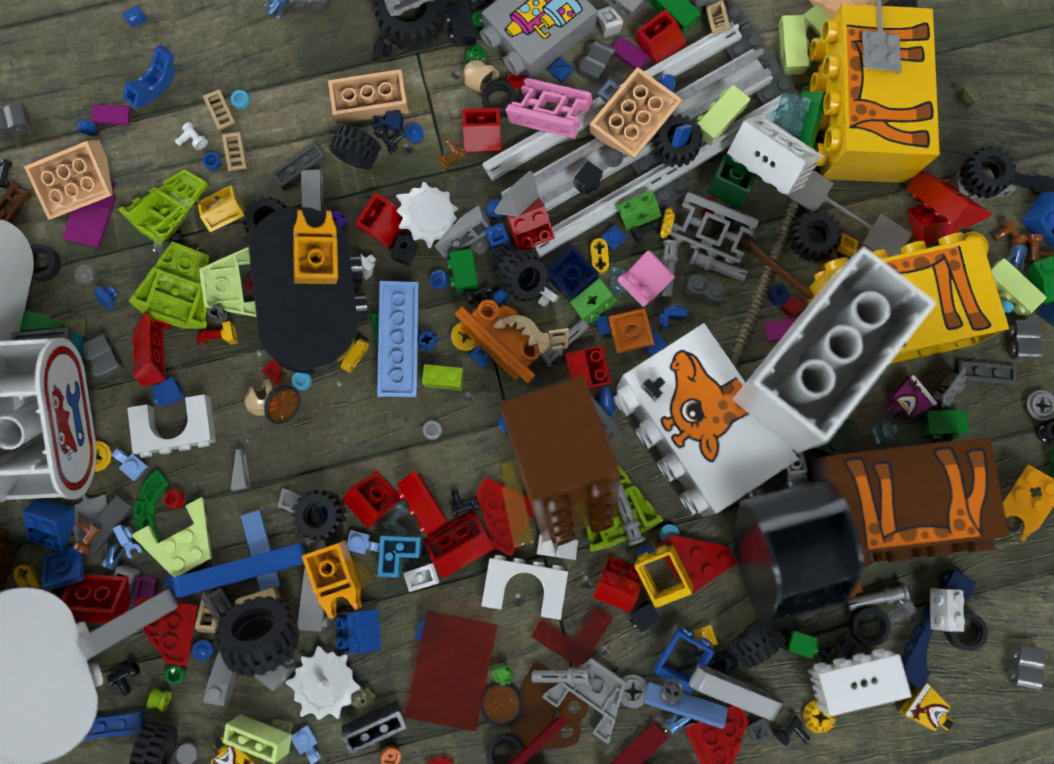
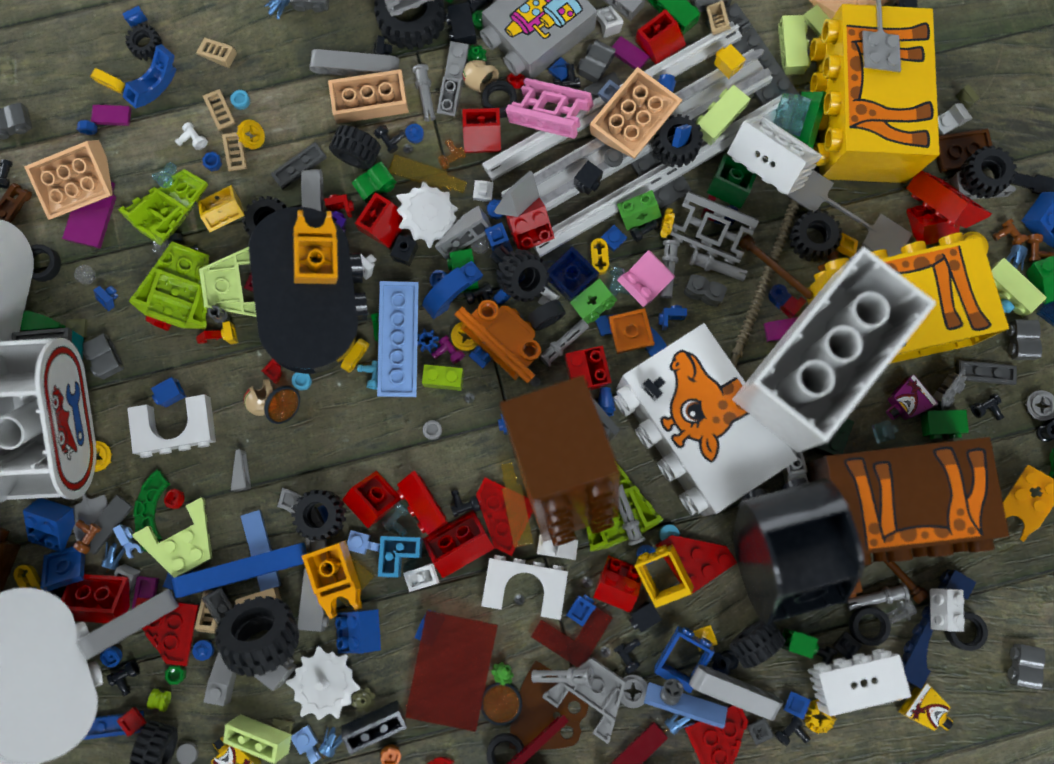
light blue plate [111,449,149,481] -> none
red slope [132,313,166,386] -> none
dark blue piece [372,111,404,135] -> none
tan piece [494,315,569,353] -> none
none -> yellow beam [90,68,125,93]
none -> blue tile [100,646,122,667]
none -> red tile [117,706,147,737]
none -> black tyre [125,24,163,61]
none -> clear light blue piece [152,163,177,188]
none -> tan slope [196,38,237,68]
none -> yellow gear [236,119,265,150]
none -> light grey beam [309,49,400,77]
none -> flat silver piece [319,727,343,759]
none -> red bracket [324,194,355,218]
none -> green brick [352,161,397,204]
none -> medium azure piece [357,361,378,390]
none -> clear yellow piece [389,155,467,193]
none -> light grey pin [412,64,436,122]
none -> blue arch [422,261,483,320]
none -> magenta piece [431,335,465,364]
none -> light grey slope [437,41,469,117]
none -> white tile [473,180,494,202]
none -> black tyre [528,300,566,331]
none -> black piece [553,64,581,88]
none -> blue bracket [566,594,596,627]
none -> black piece [613,638,641,674]
none -> yellow brick [714,44,746,79]
none -> blue plate [784,691,811,719]
none -> reddish brown piece [883,561,929,604]
none -> reddish brown tile [936,128,992,173]
none -> white slope [938,103,972,135]
none -> black piece [970,393,1004,421]

